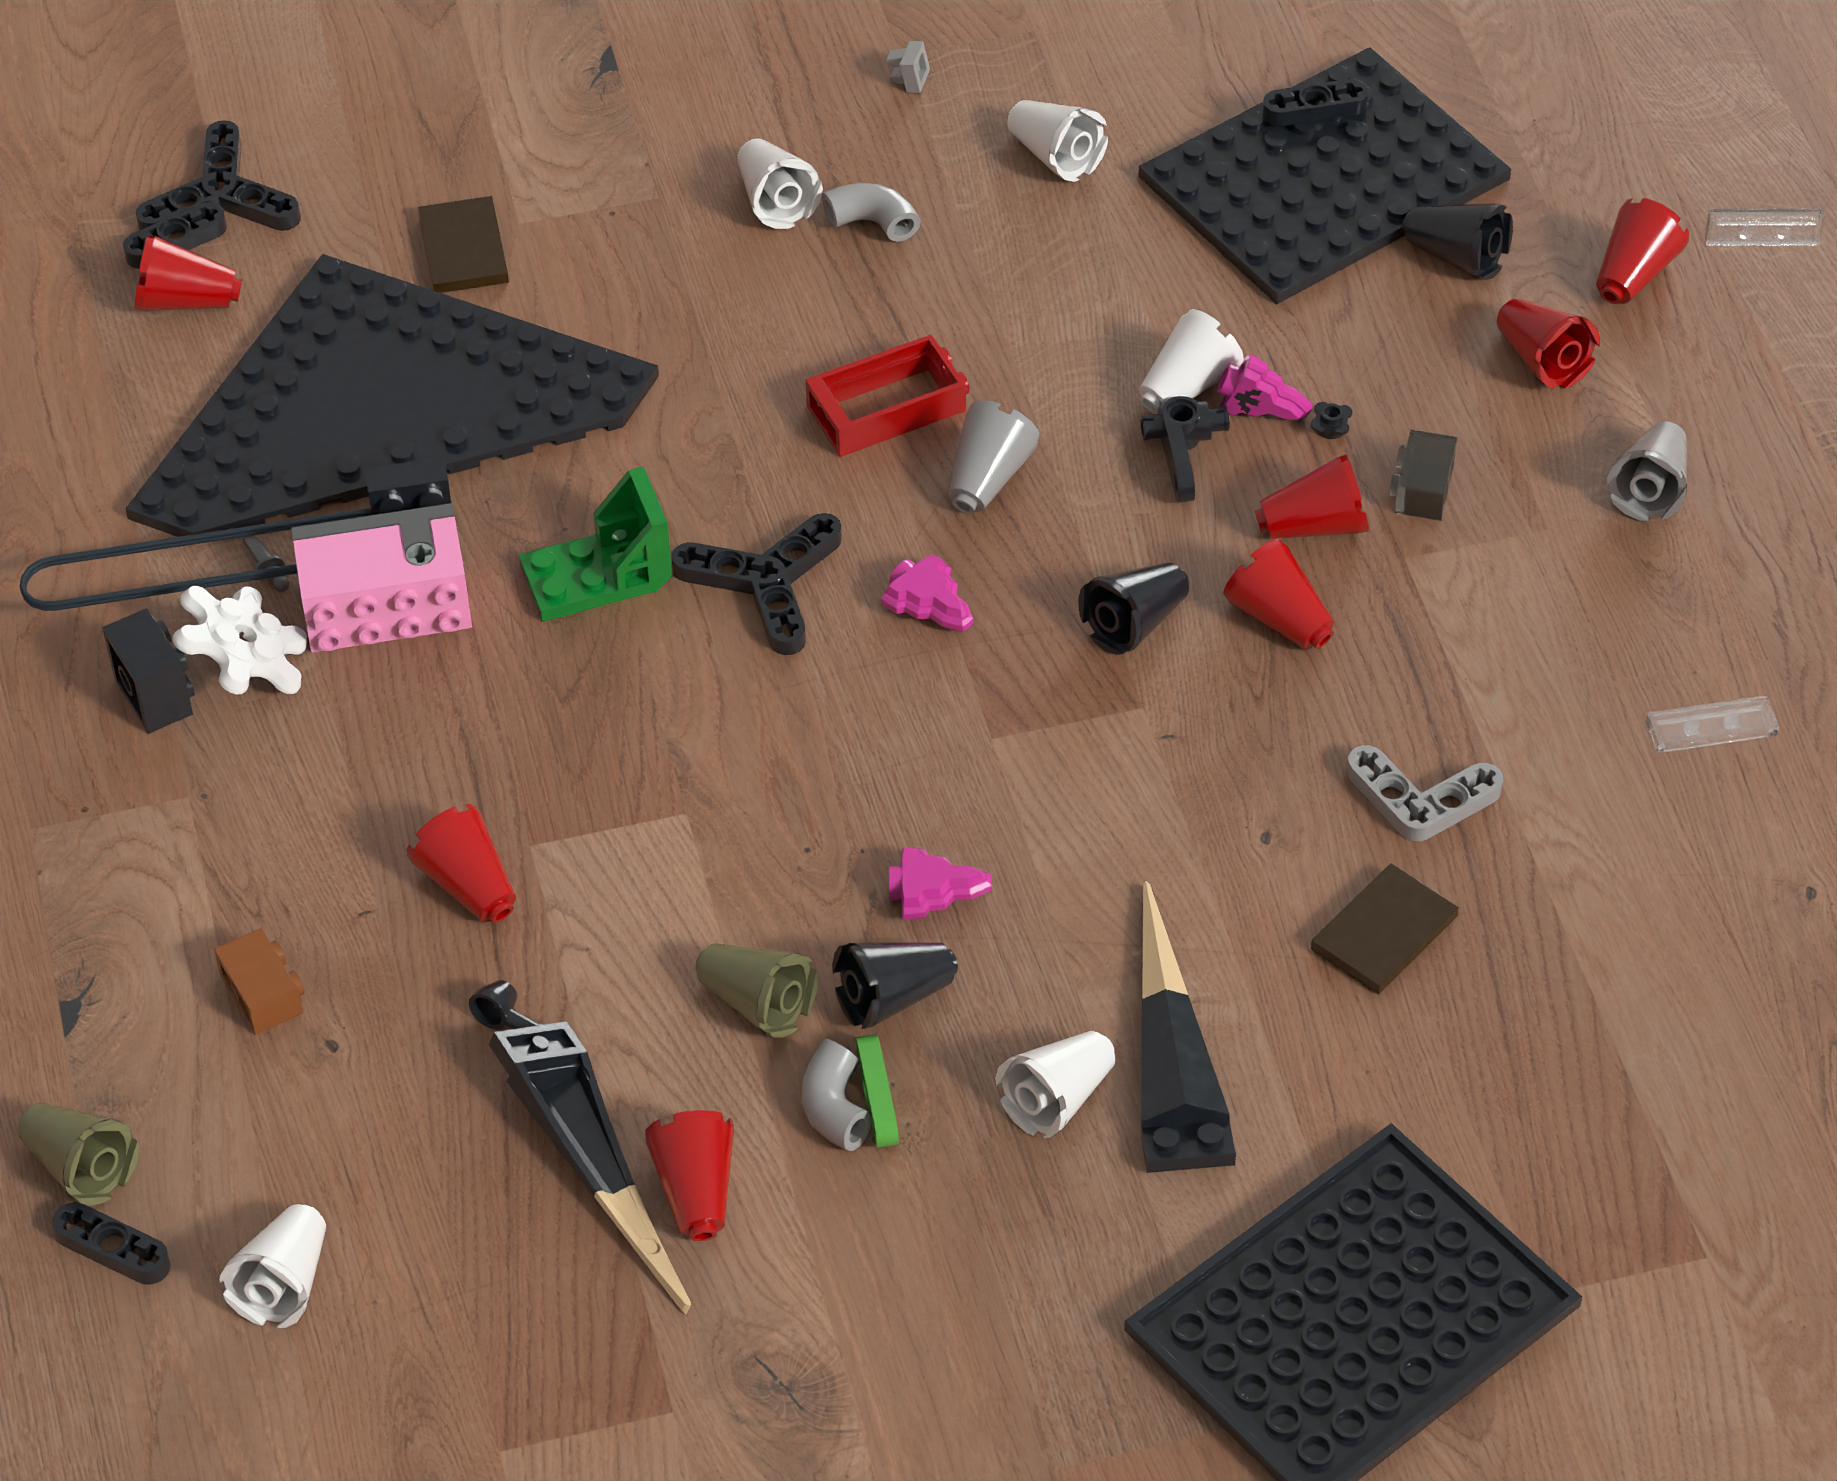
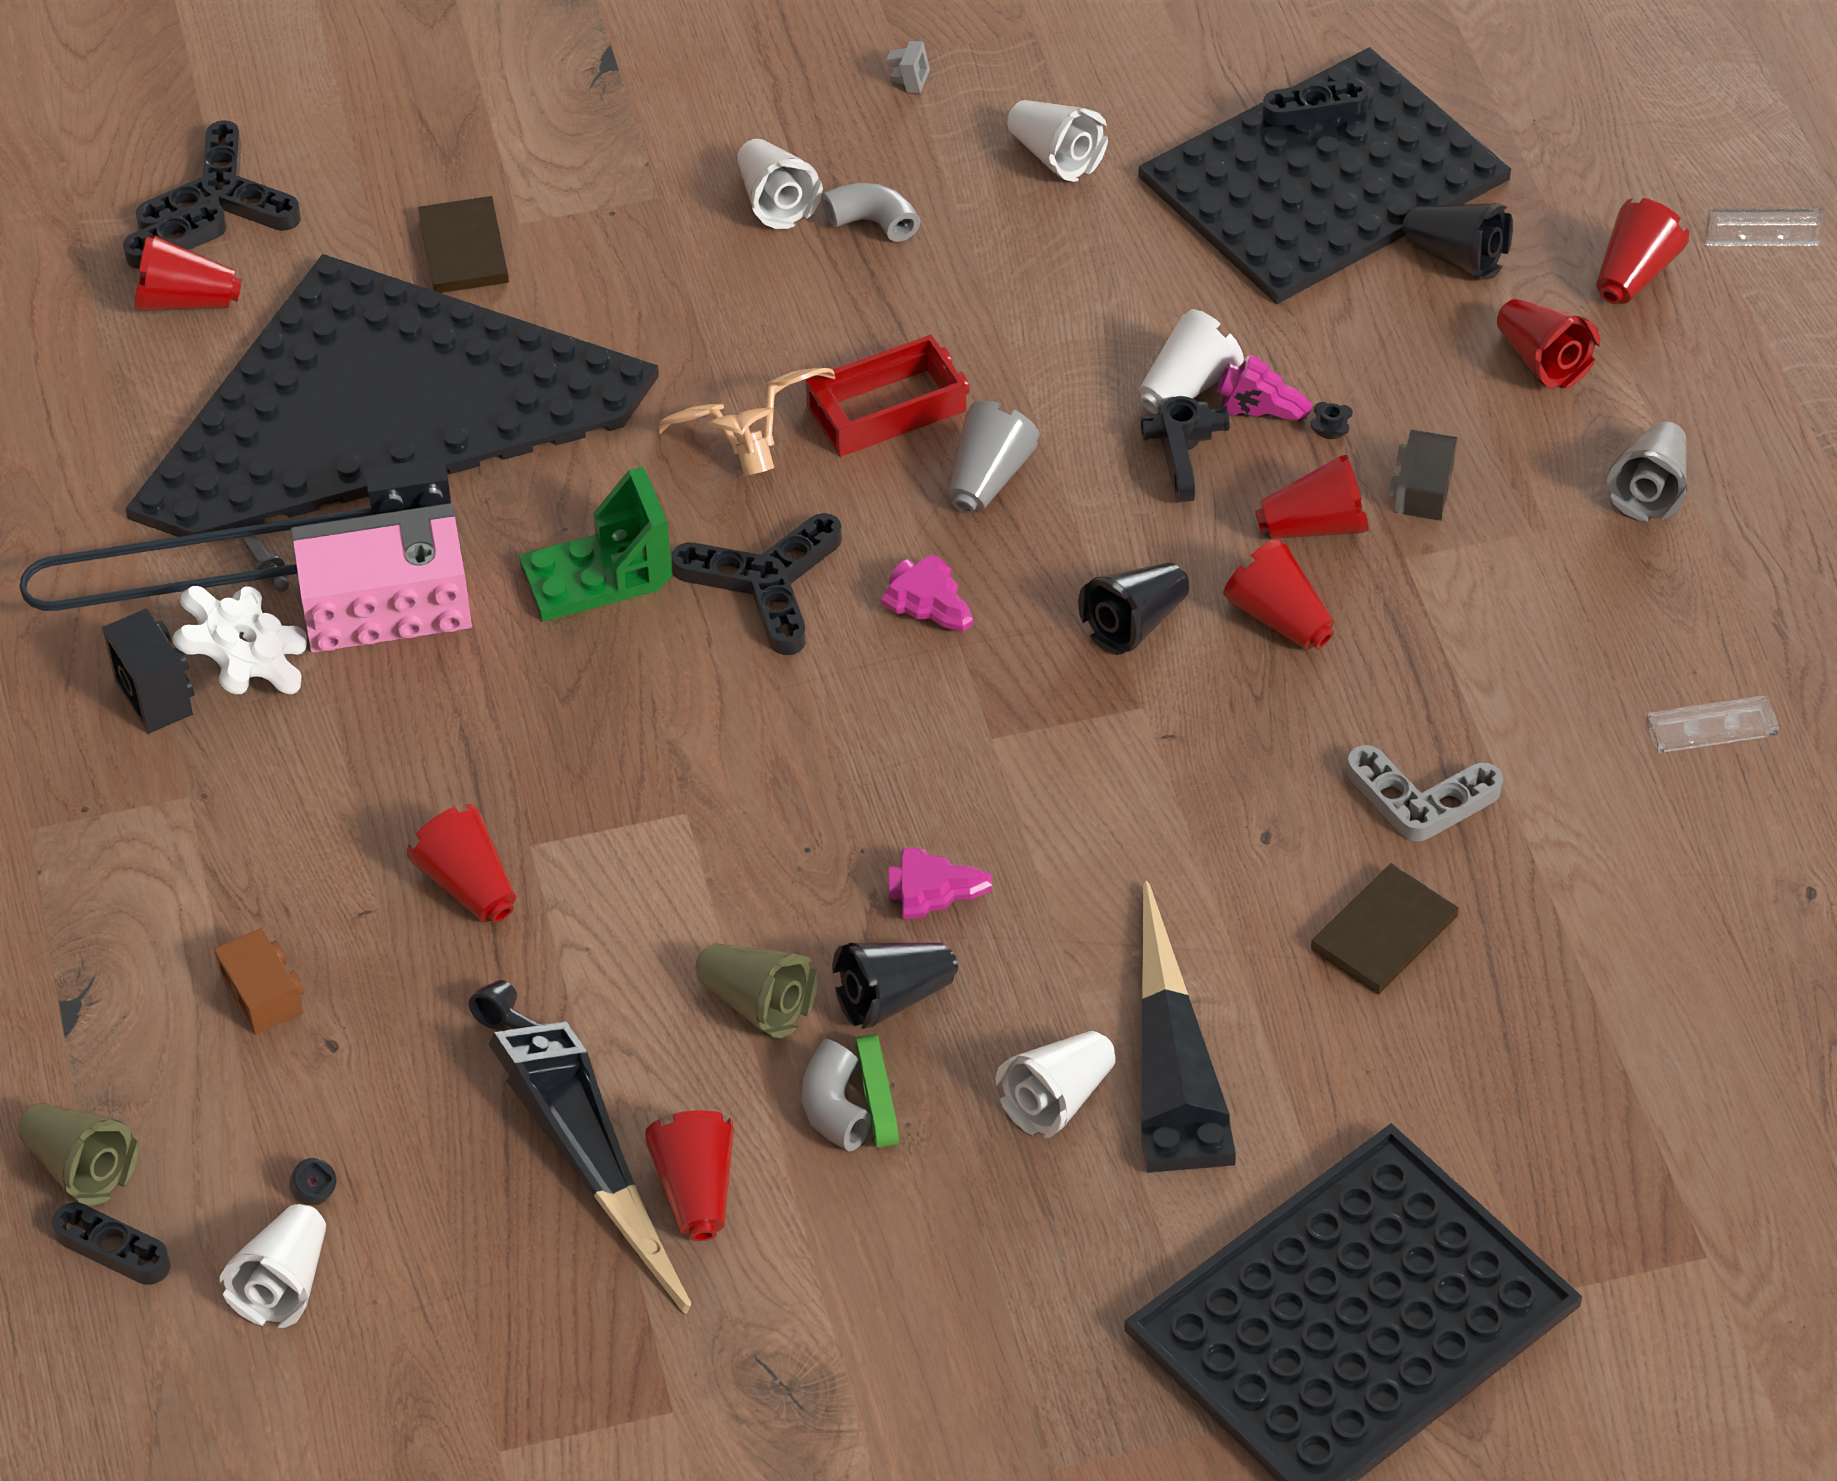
none -> black tile [289,1158,337,1205]
none -> light nougat plant [658,368,835,475]

